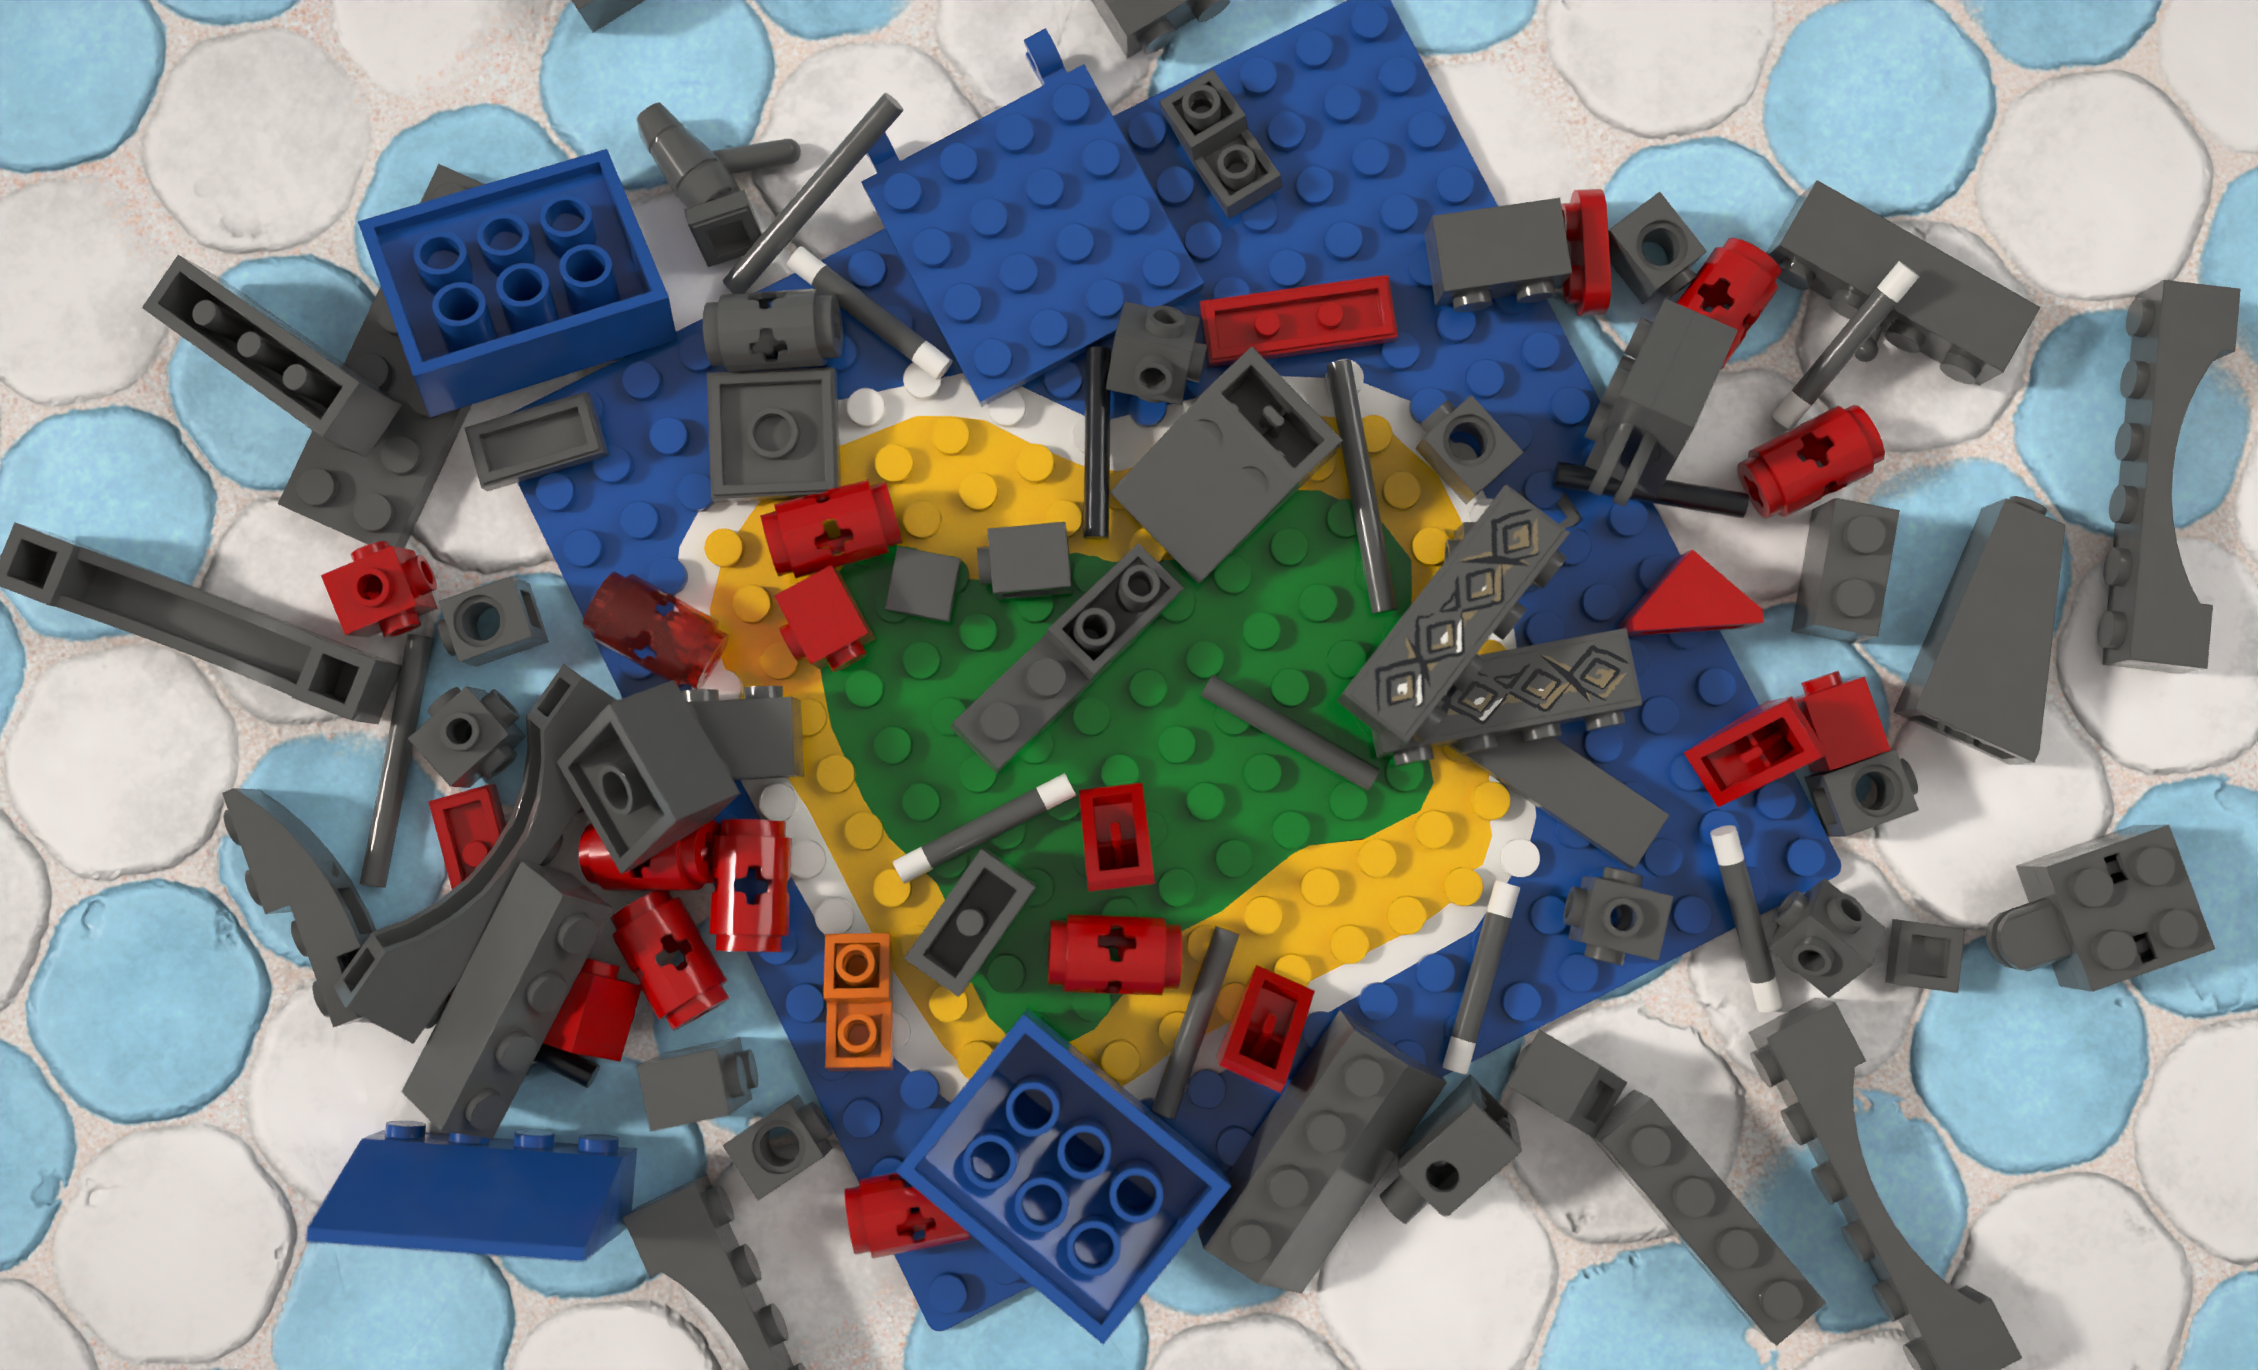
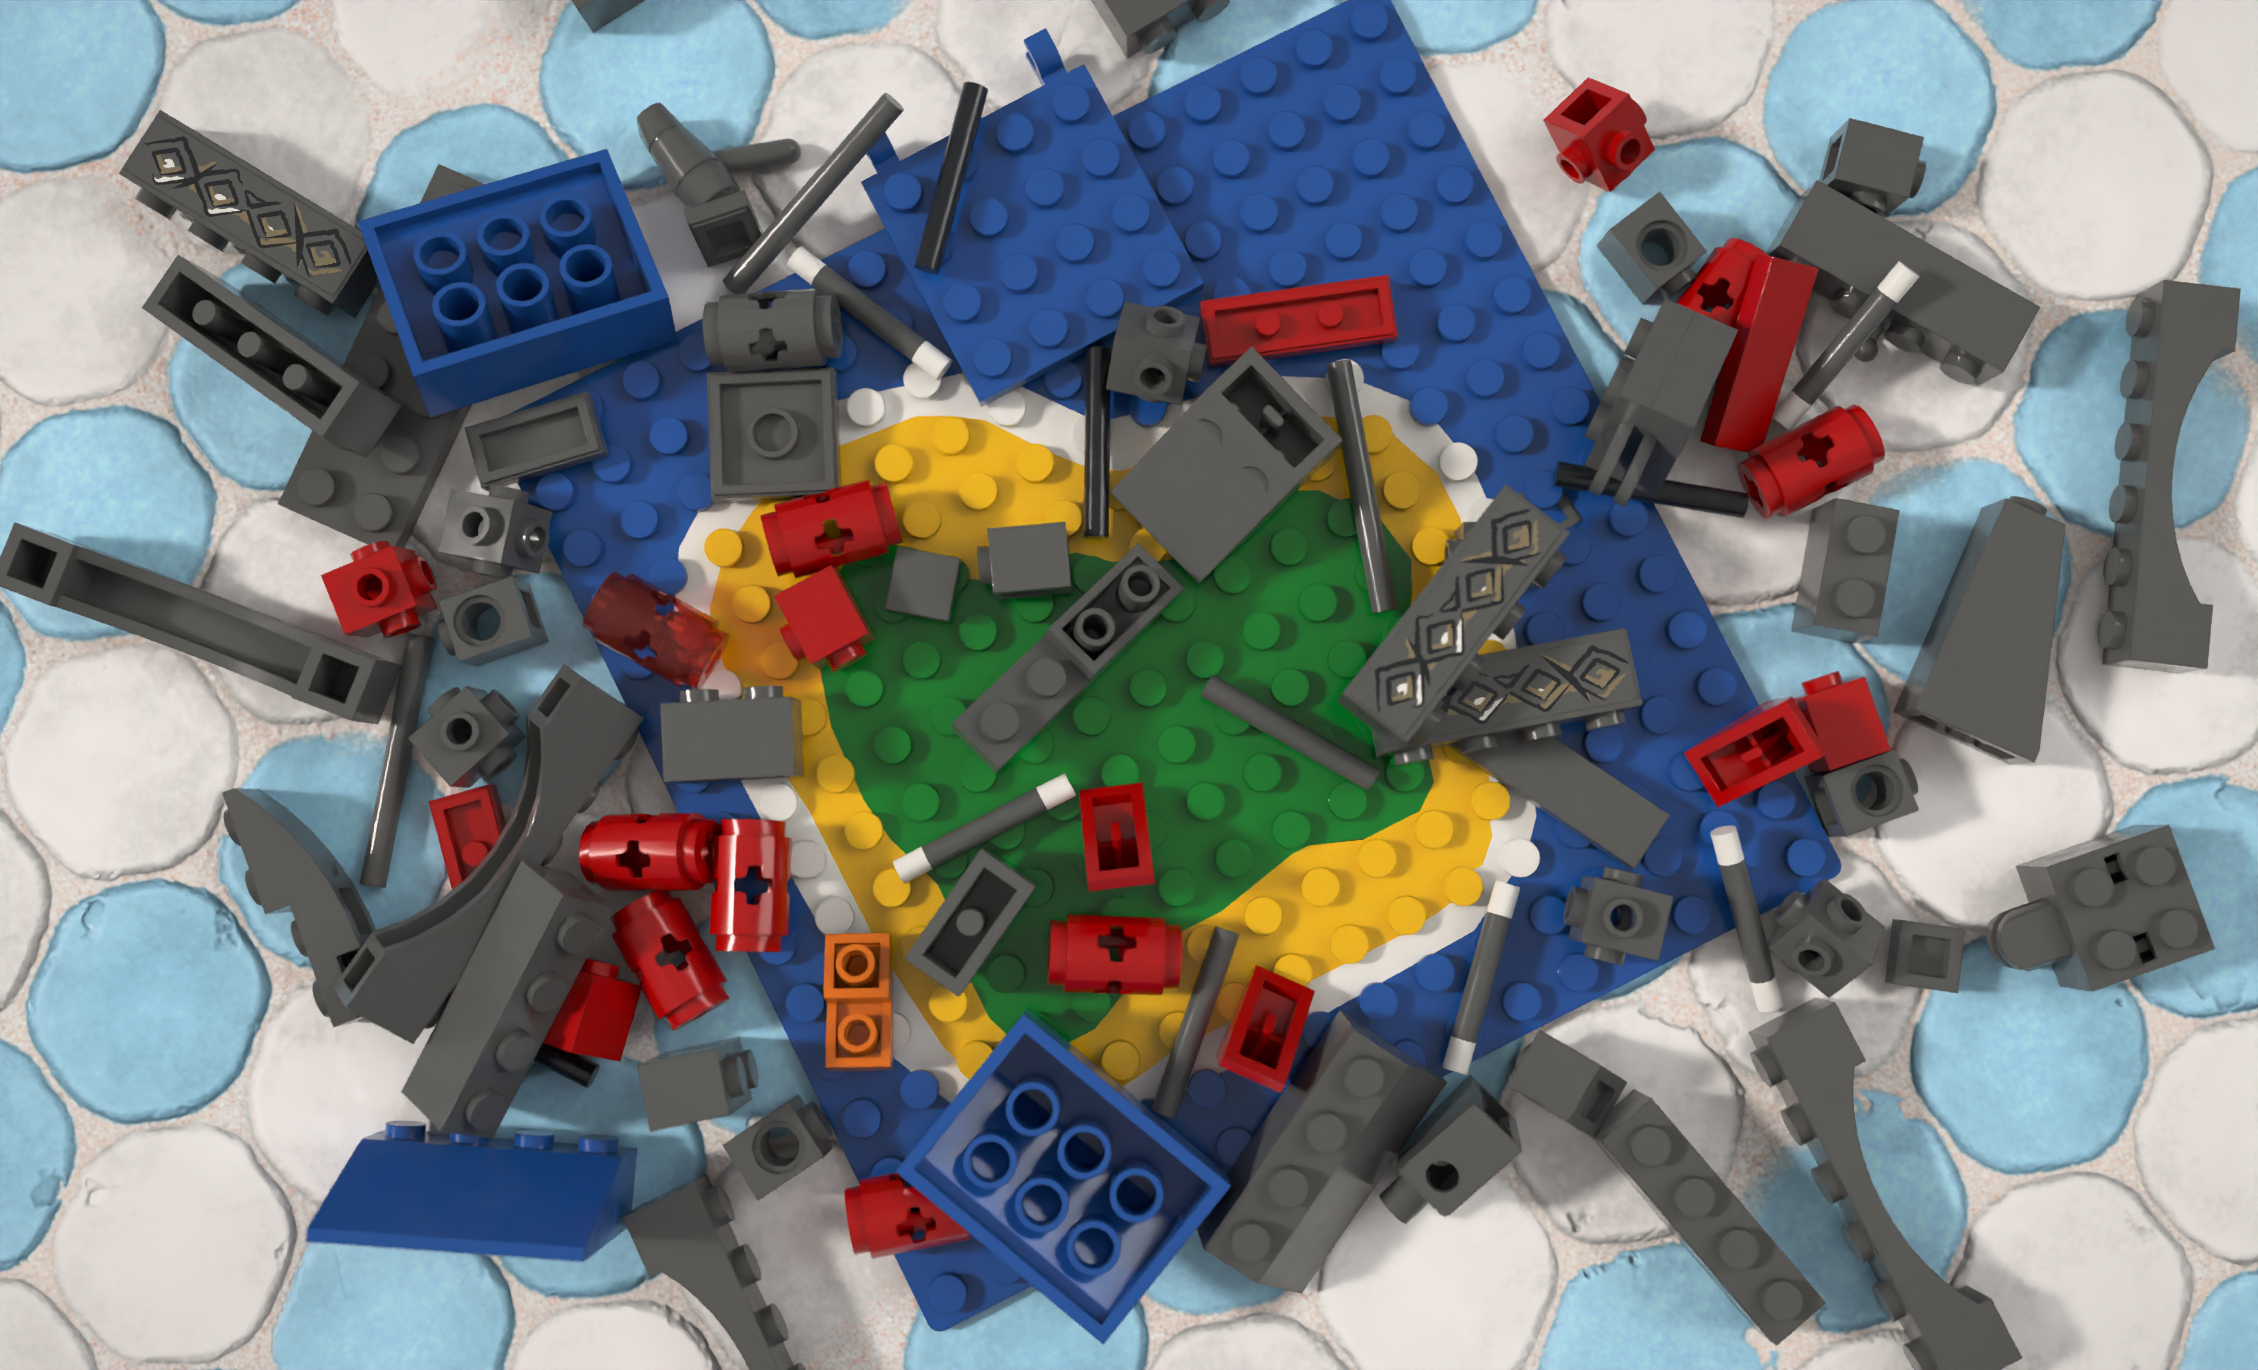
dark grey slope [557,680,740,874] -> none
dark grey slope [1159,69,1282,219] -> none
dark grey brick [1415,395,1524,504] -> none
dark grey brick [1424,198,1572,312] -> none
red plate [1561,189,1611,316] -> none
red slope [1618,549,1764,636] -> none
none -> dark grey brick [119,110,379,318]
none -> dark grey brick [438,484,553,579]
none -> black bar [914,82,988,274]
none -> red brick [1543,77,1655,192]
none -> red tile [1700,253,1819,453]
none -> dark grey brick [1819,118,1926,216]

